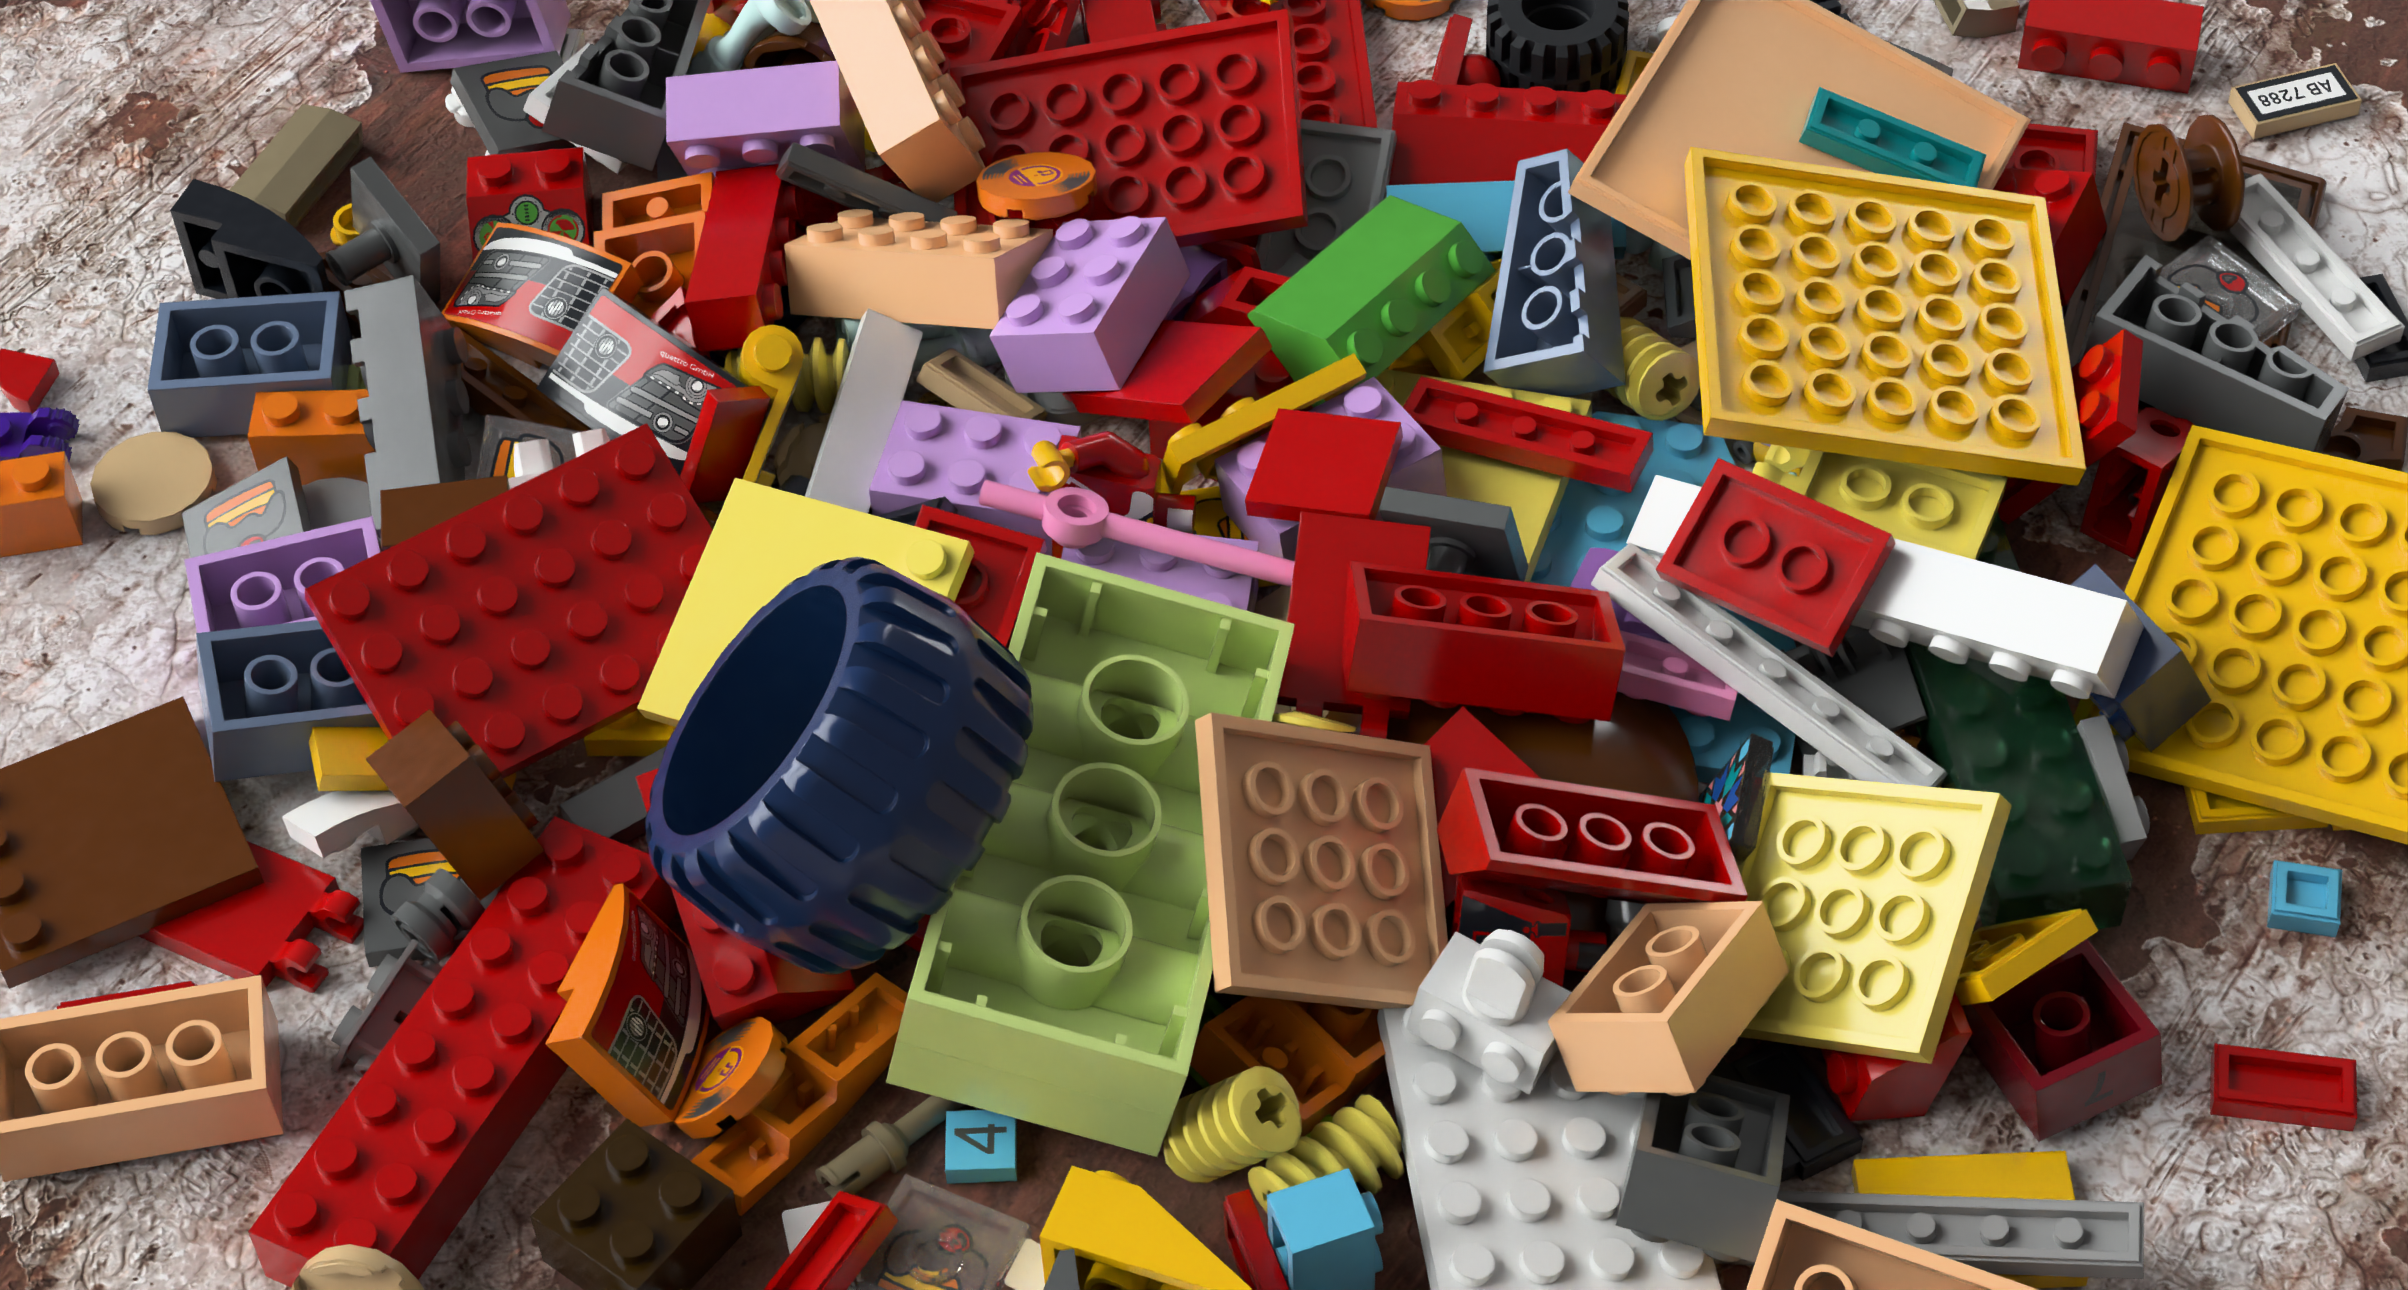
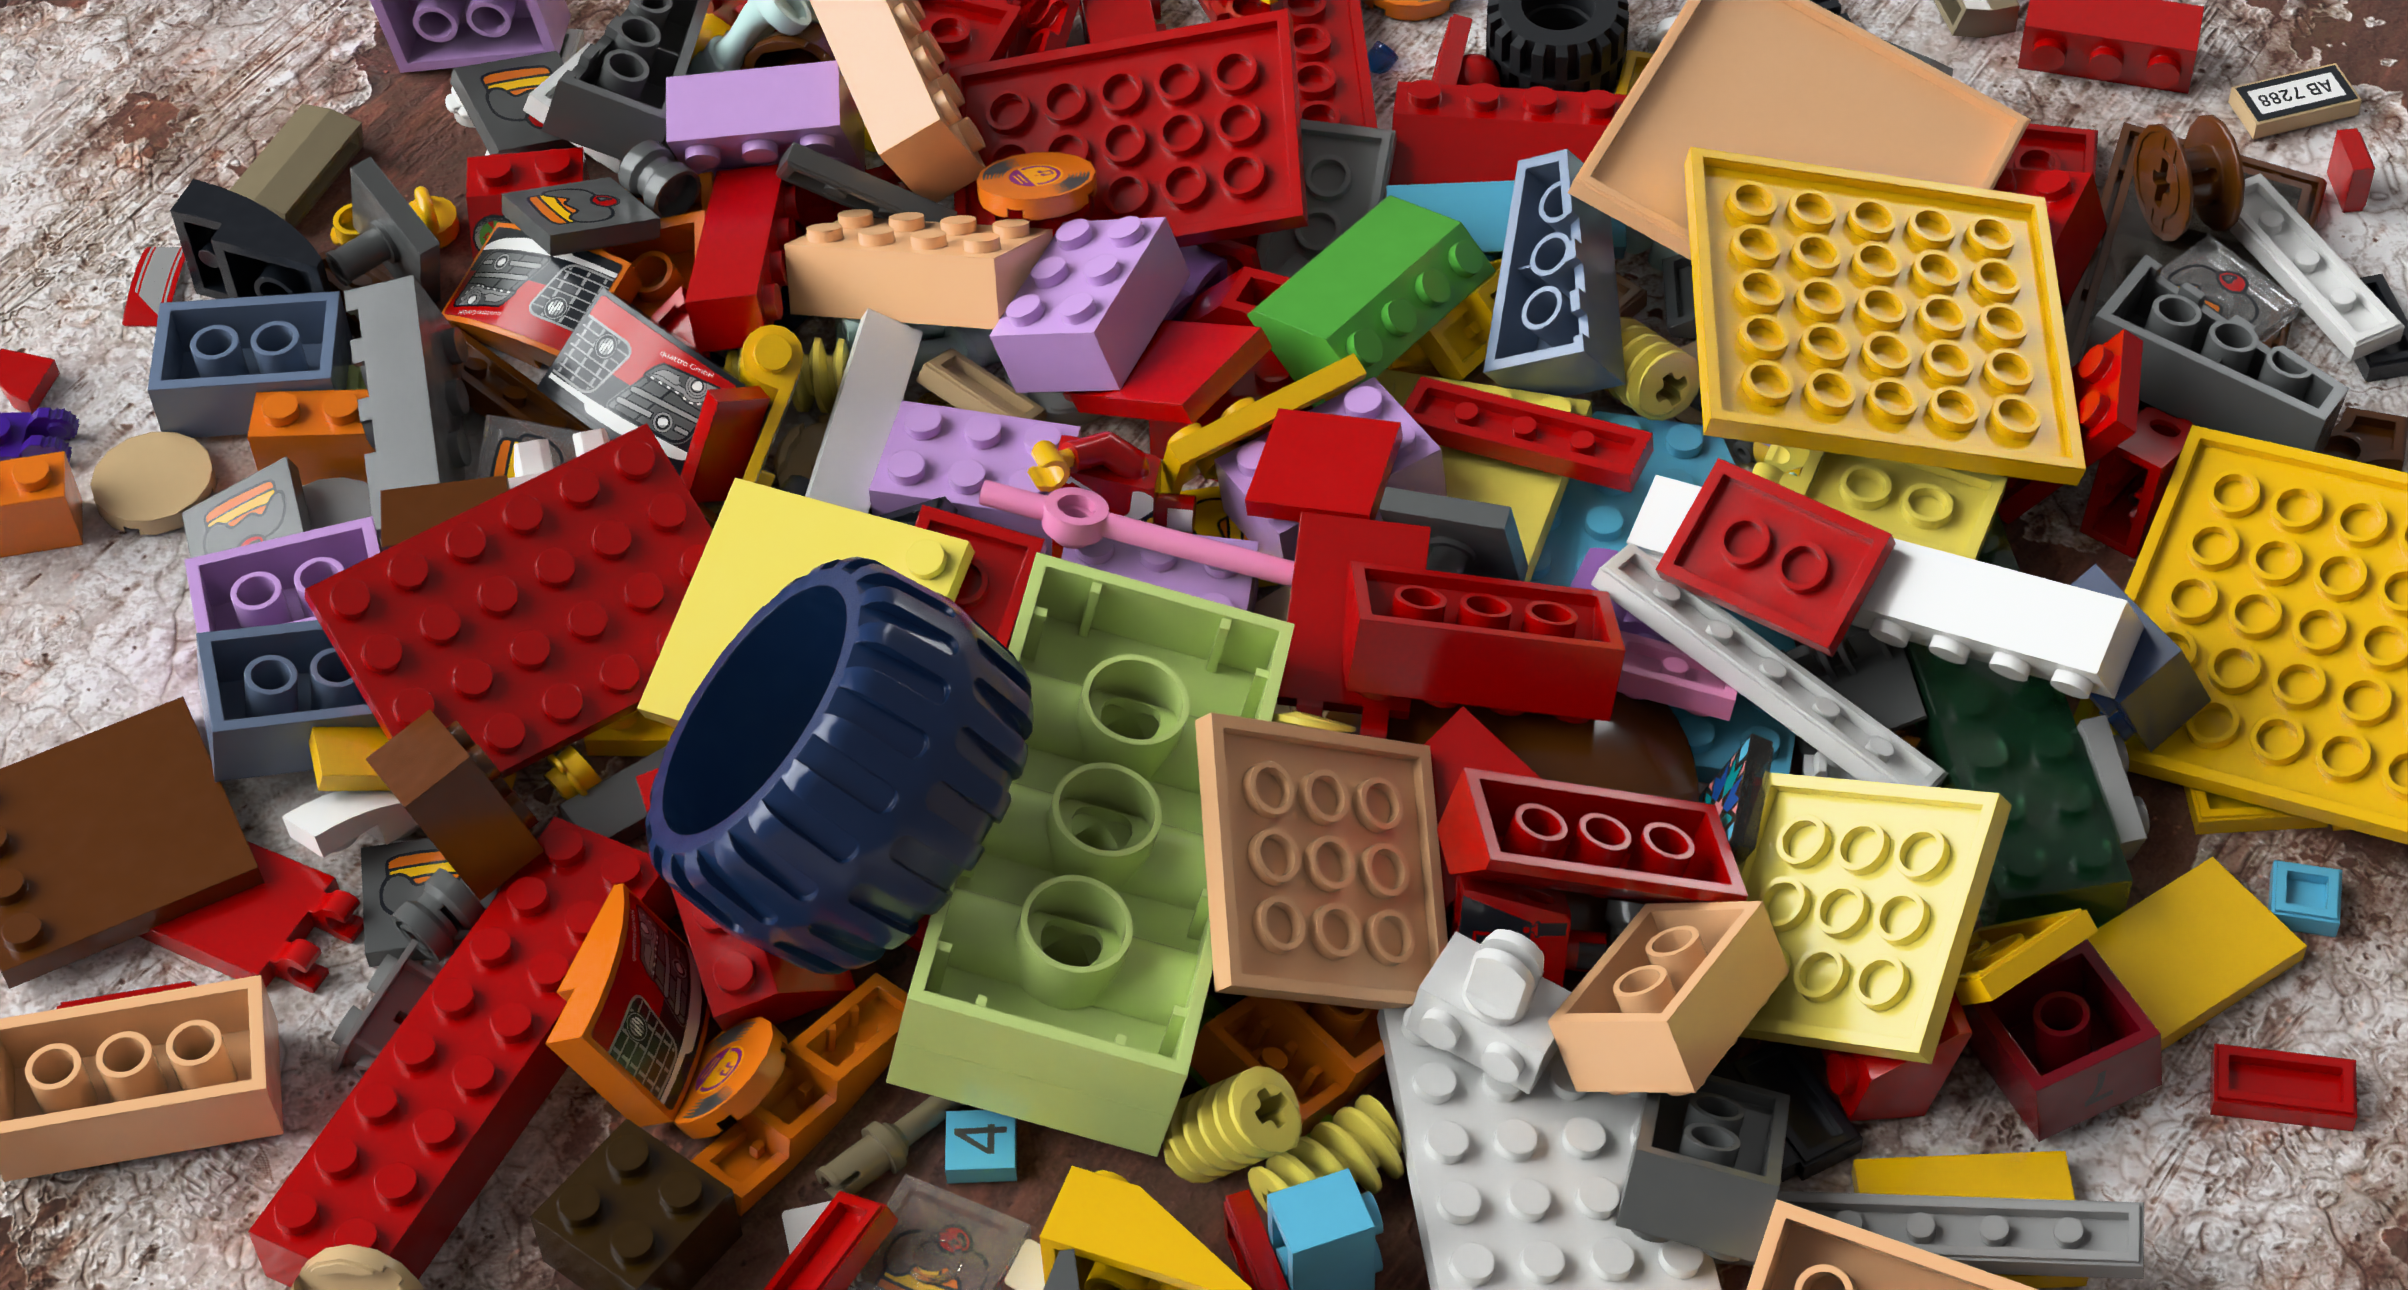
teal tile [1799,87,1986,188] -> none
none -> sticker [122,247,186,327]
none -> yellow tile [409,186,460,248]
none -> dark grey tile [502,177,660,256]
none -> yellow plate [544,745,602,801]
none -> dark grey wheel [618,139,701,219]
none -> clear blue piece [1367,41,1399,74]
none -> yellow tile [2087,856,2307,1051]
none -> red tile [2327,128,2375,213]

